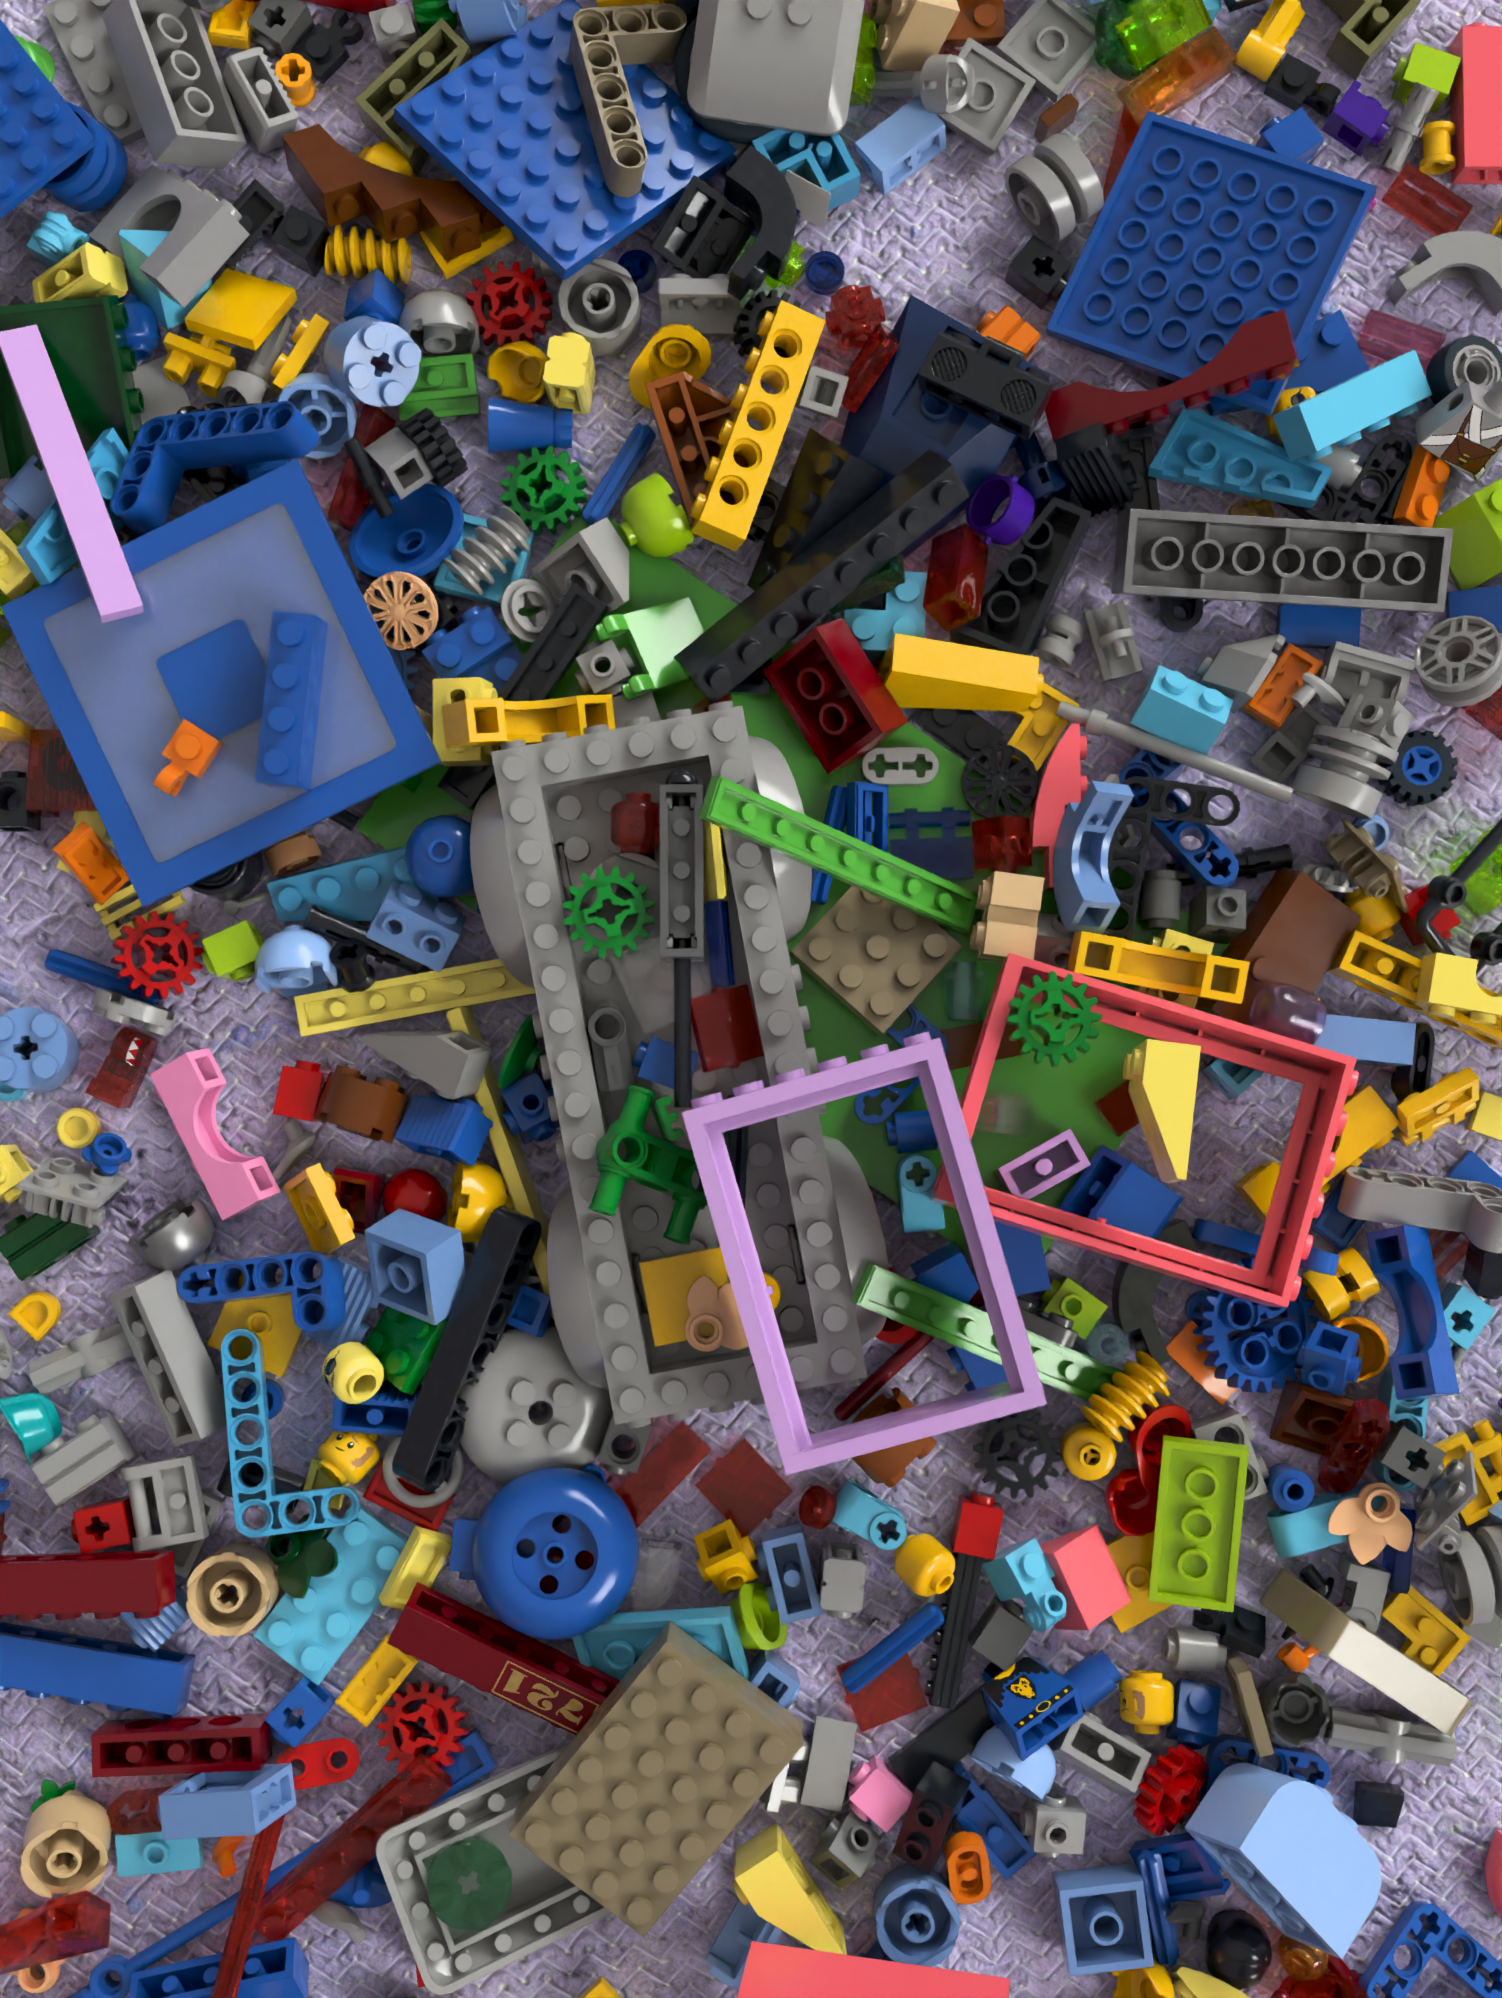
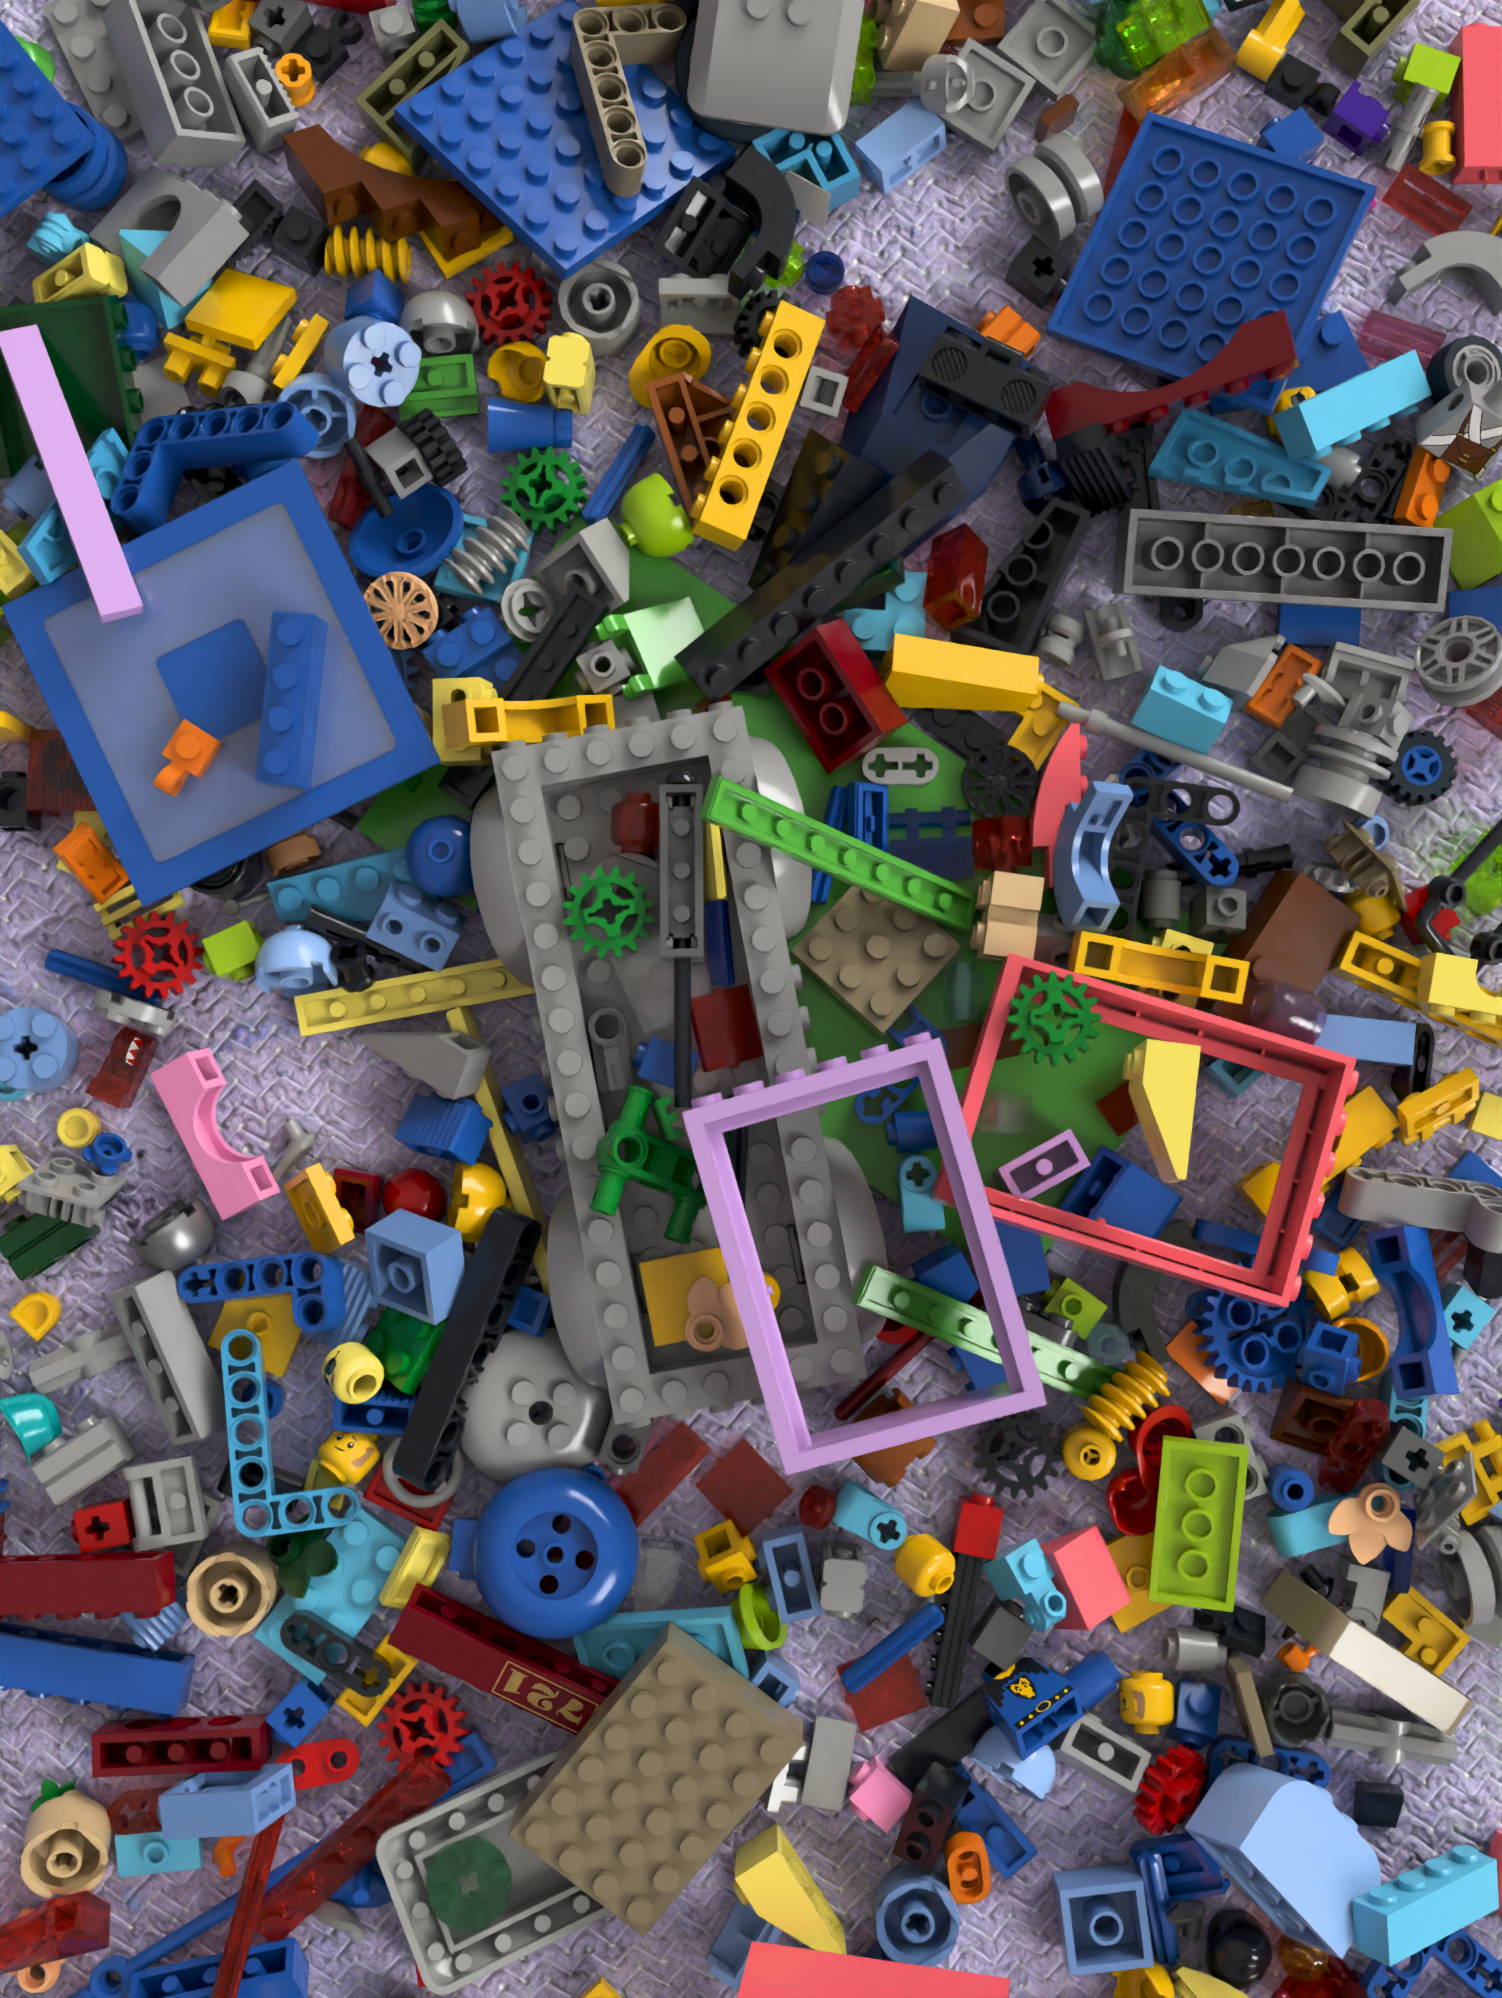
red brick [273,1060,329,1122] -> none
reddish brown brick [313,1065,408,1144] -> none
green dish [497,1014,543,1090] -> none
clear blue tile [617,250,657,294] -> none
dark grey brick [809,1810,882,1889] -> none
dark purple piece [966,475,1035,546] -> none
light grey brick [1020,1790,1087,1858] -> none
none -> black beam [280,1610,392,1697]
none -> medium azure brick [1352,1845,1499,1967]

